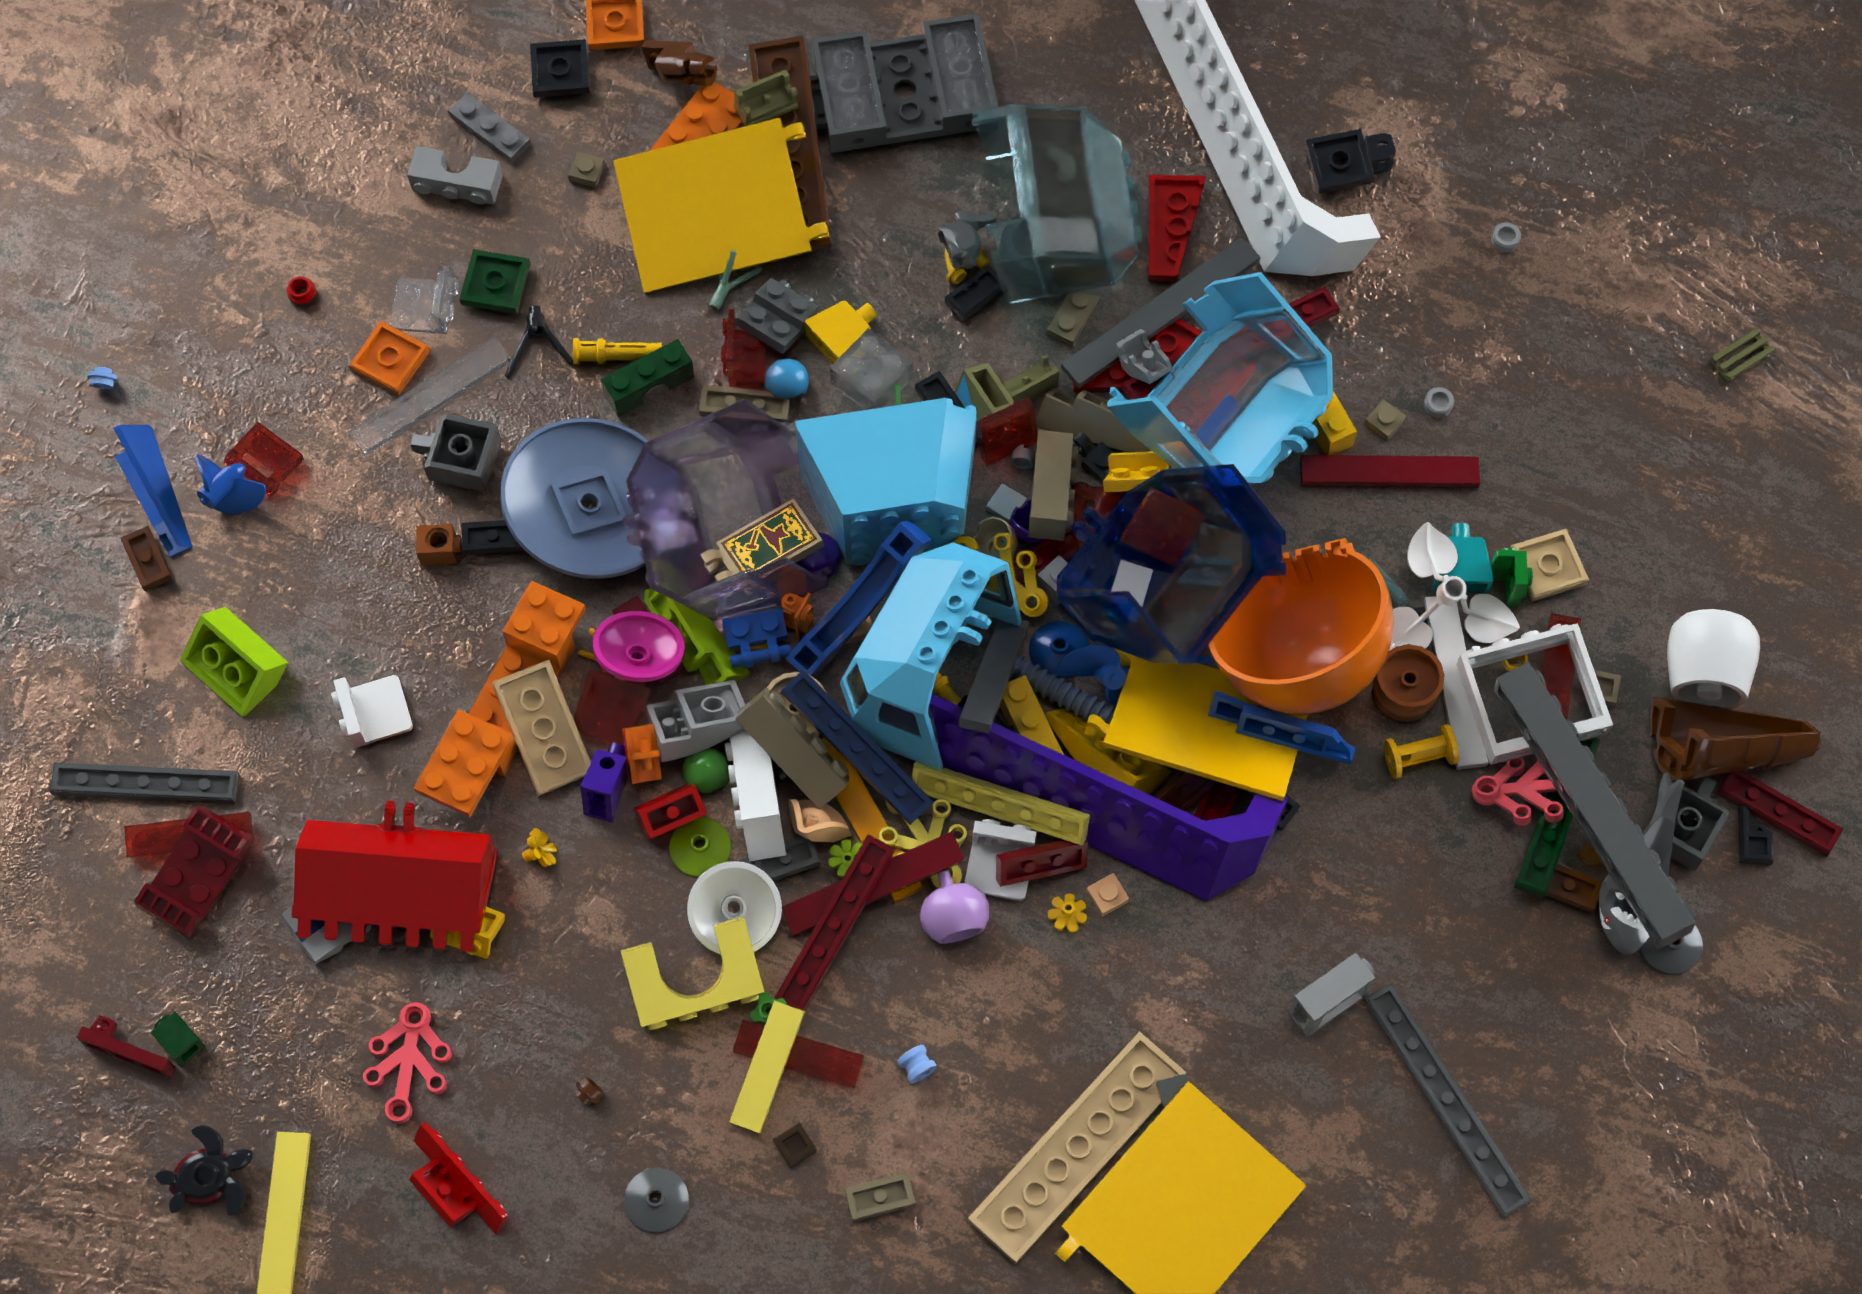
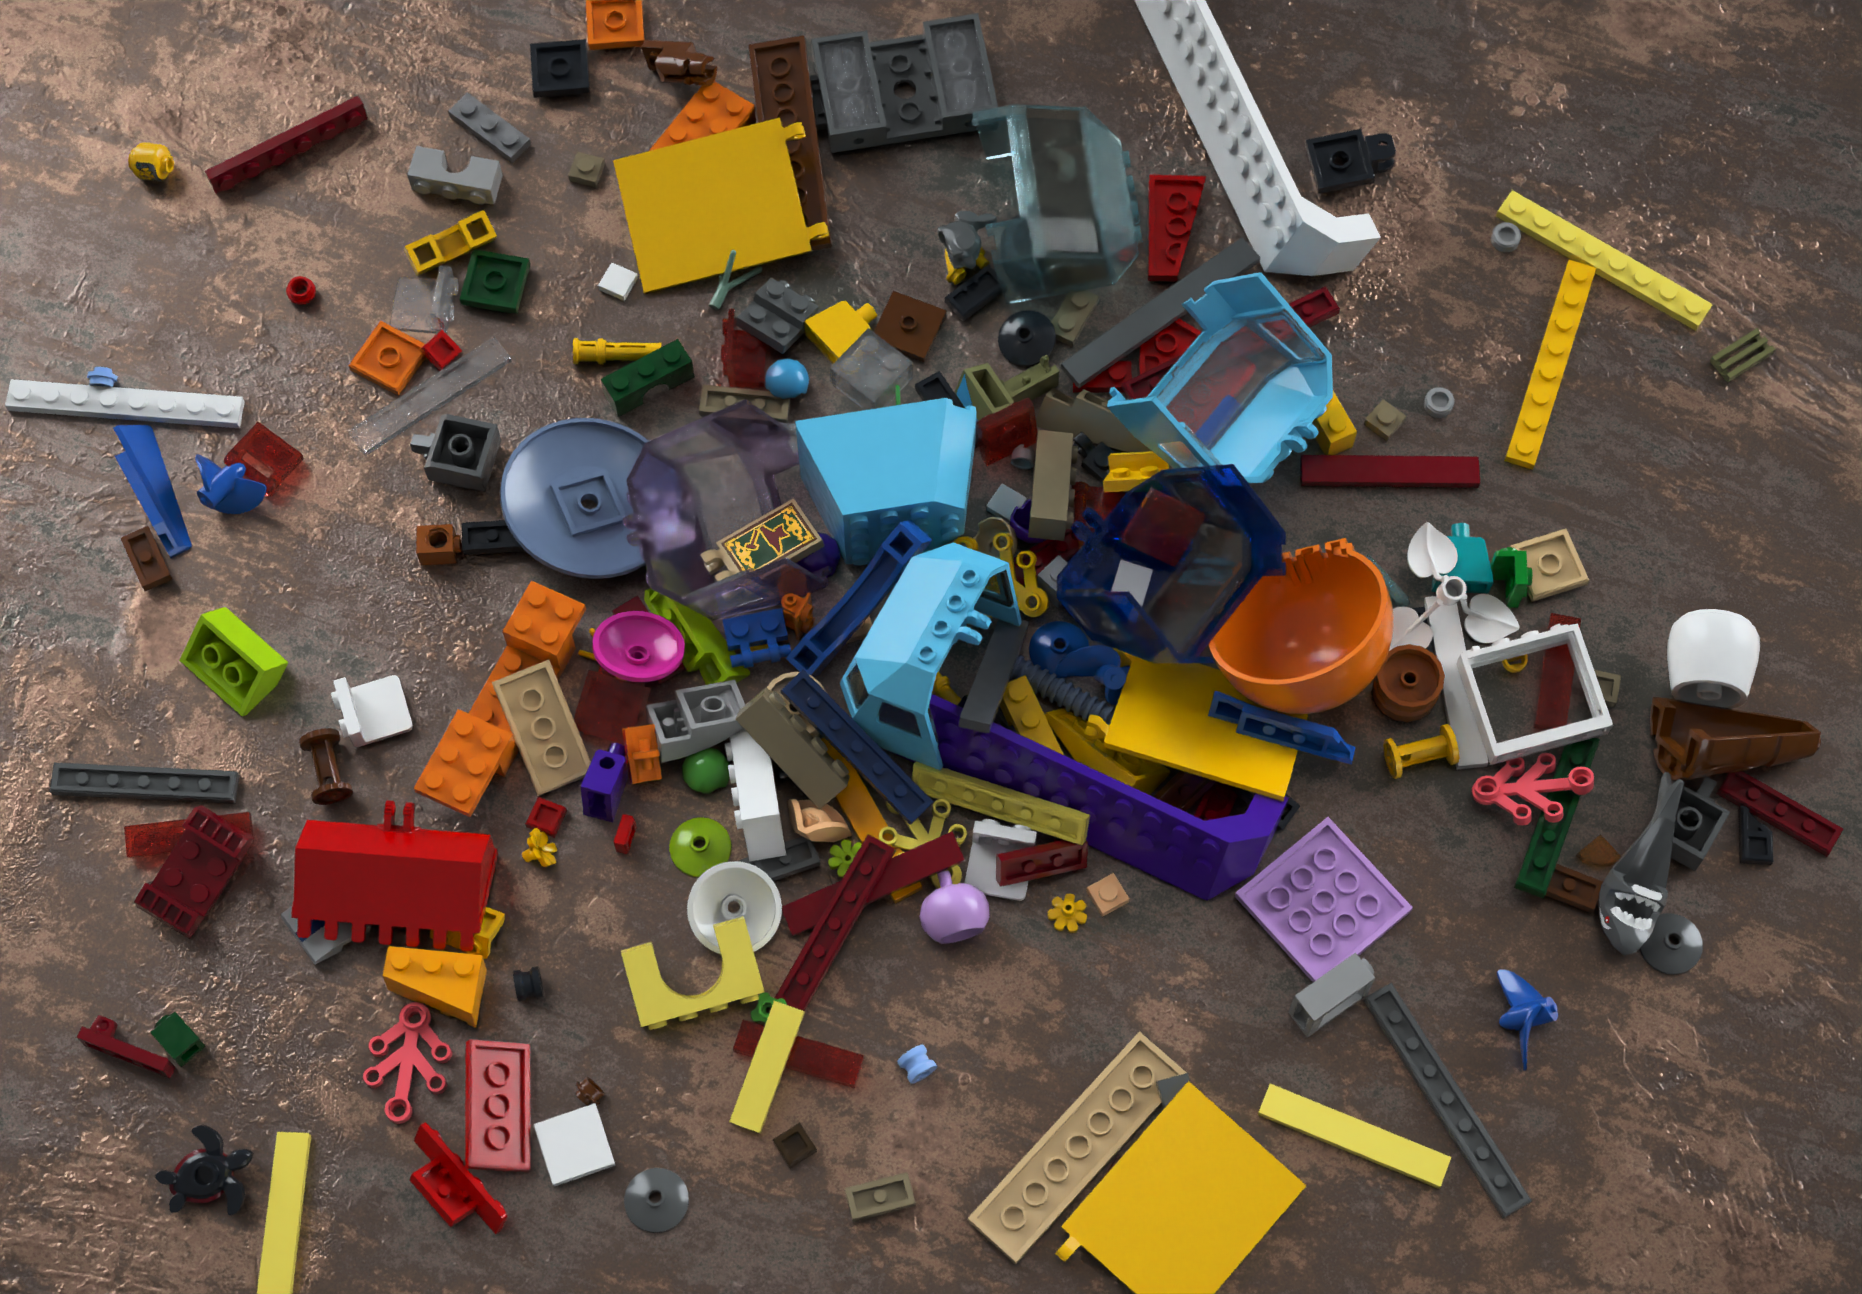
black plant [505,305,573,378] -> none
red brick [633,783,707,839] -> none
olive hinge [734,69,798,126] -> none
light grey hand [1116,329,1173,384] -> none
dark grey brick [1494,662,1696,950] -> none
none -> white plate [5,379,245,428]
none -> yellow head [128,142,174,182]
none -> dark red plate [205,96,368,194]
none -> reddish brown hose [299,728,353,805]
none -> light orange wedge [383,946,487,1028]
none -> yellow arch [404,210,497,276]
none -> red tile [420,330,462,371]
none -> tile [465,1039,531,1172]
none -> black wheel [513,966,544,1002]
none -> red tile [525,797,567,838]
none -> white tile [534,1103,616,1187]
none -> white tile [598,263,638,301]
none -> red tile [614,814,637,855]
none -> reddish brown plate [871,291,947,363]
none -> black dish [998,310,1056,366]
none -> lavender plate [1234,817,1413,982]
none -> light yellow tile [1258,1084,1451,1189]
none -> light yellow plate [1496,190,1713,331]
none -> blue piece [1497,969,1558,1071]
none -> yellow plate [1504,260,1596,470]

